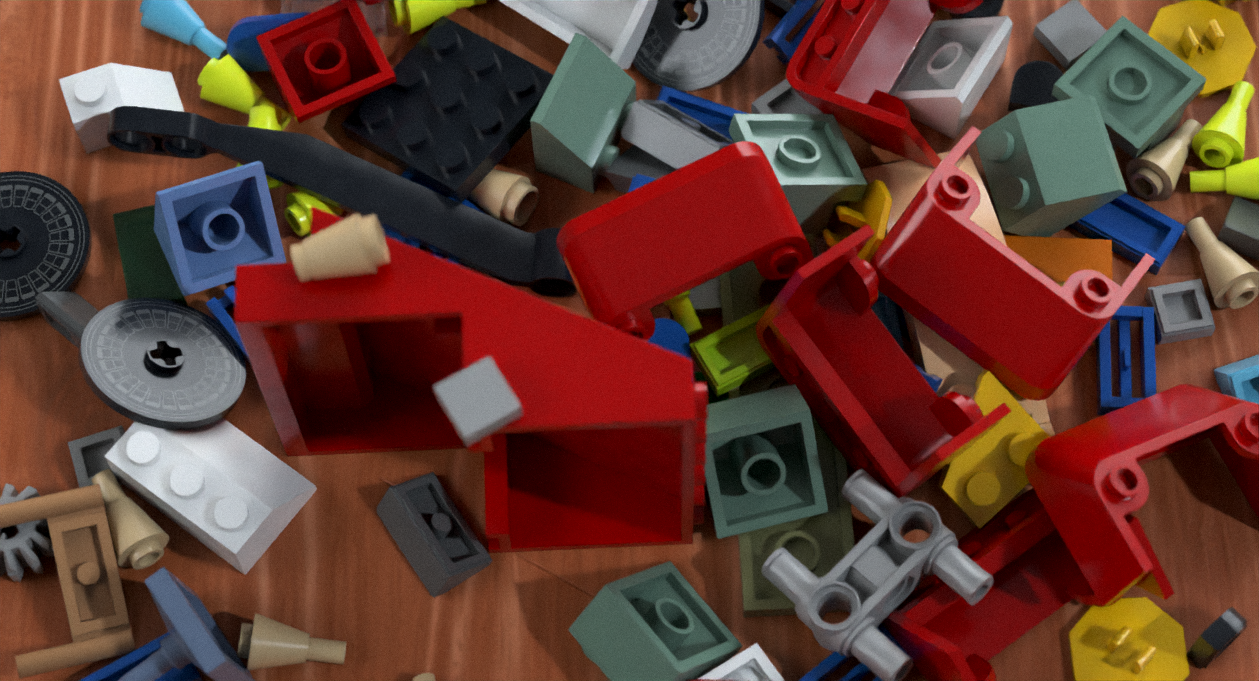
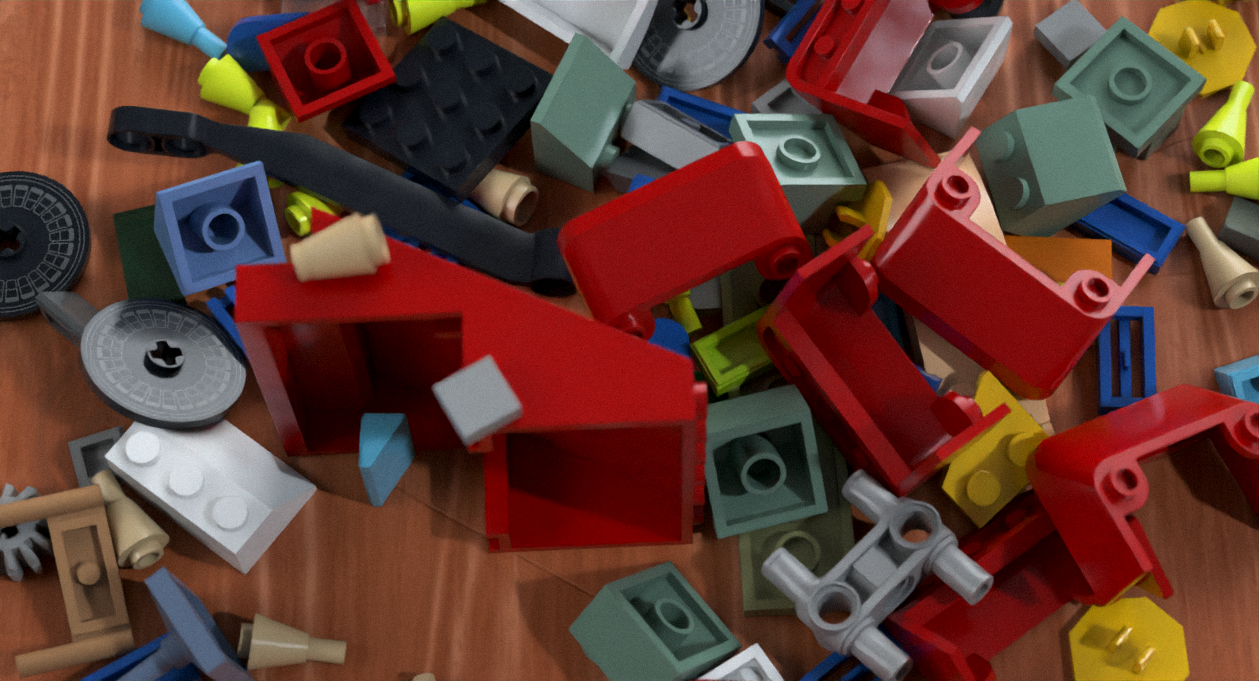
white slope [59,63,185,153] -> none
dark grey slope [376,472,493,597] -> none
black tile [1008,60,1063,112] -> none
tan cone [1126,119,1202,201] -> none
light grey tile [1145,279,1216,345] -> none
black tile [1187,606,1248,669] -> none
none -> medium azure slope [359,413,415,507]

